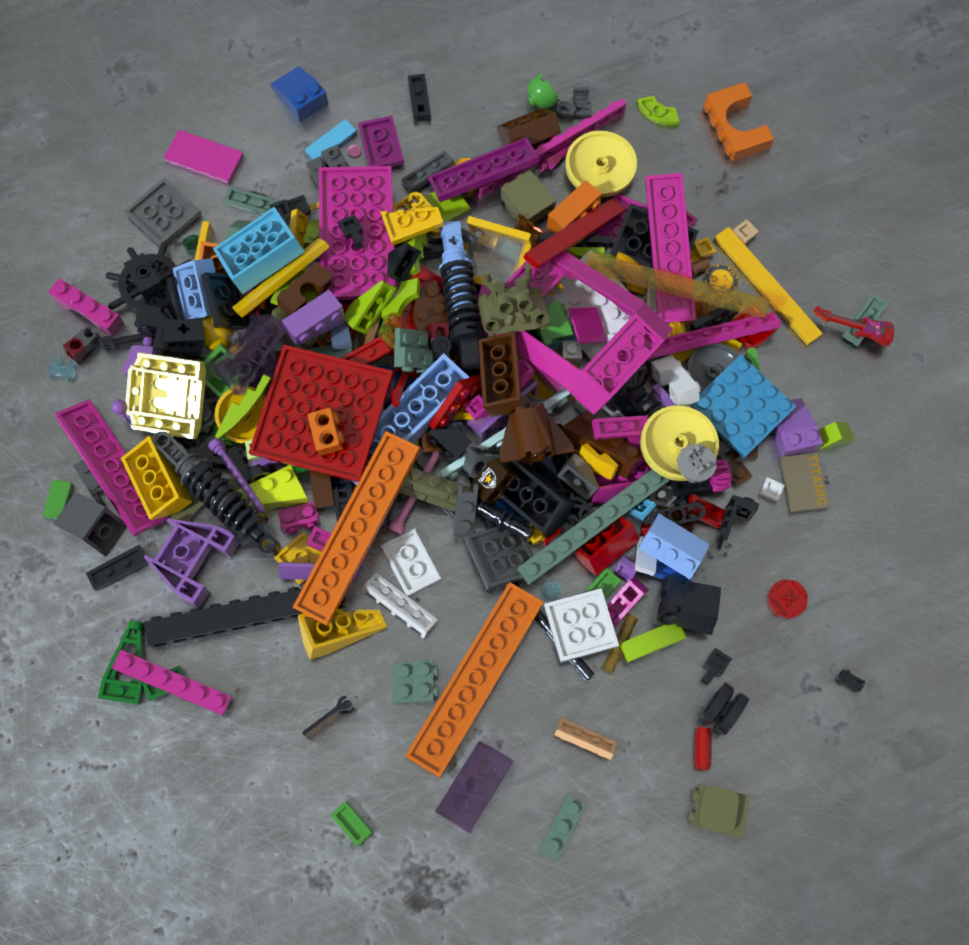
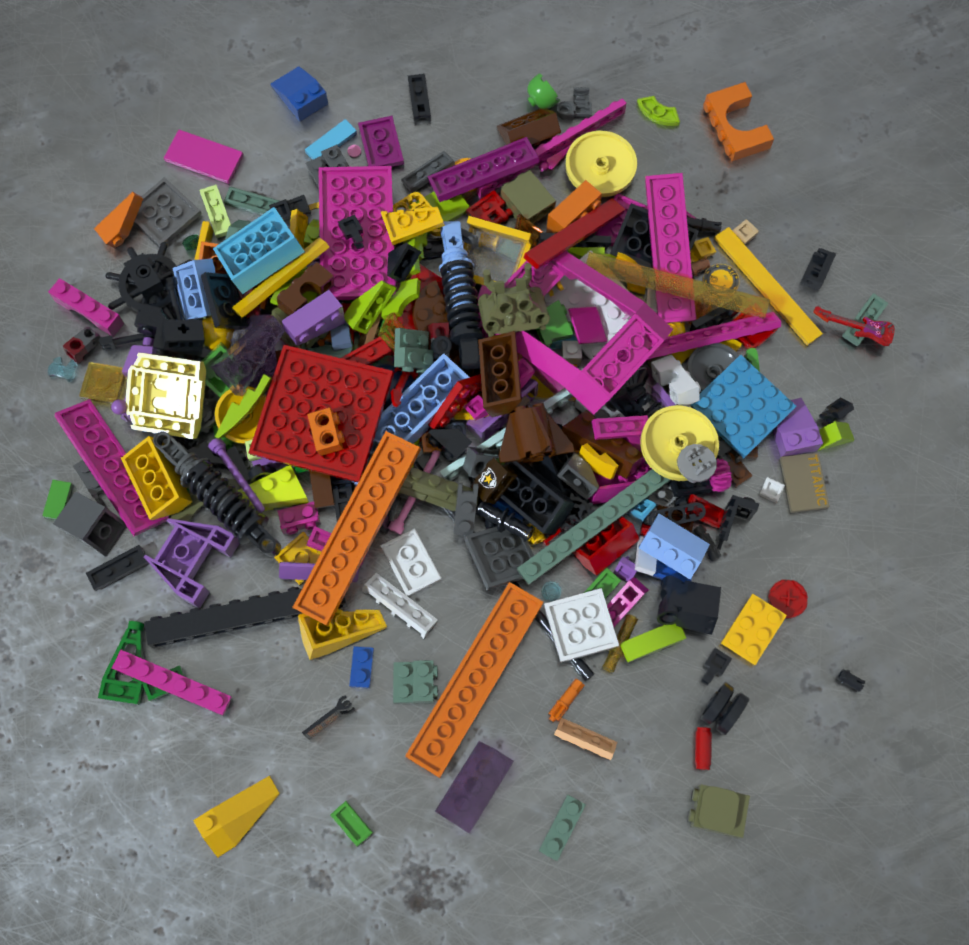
none -> clear yellow plate [79,362,125,404]
none -> orange slope [94,192,143,248]
none -> yellow wedge [193,776,280,858]
none -> yellowish green plate [199,185,231,238]
none -> blue plate [349,646,374,689]
none -> red plate [466,190,513,224]
none -> orange piece [548,679,585,722]
none -> black pin [687,217,722,234]
none -> dark grey axle [694,525,721,561]
none -> yellow plate [720,594,787,666]
none -> black hinge [800,248,837,291]
none -> black plate [819,397,854,427]

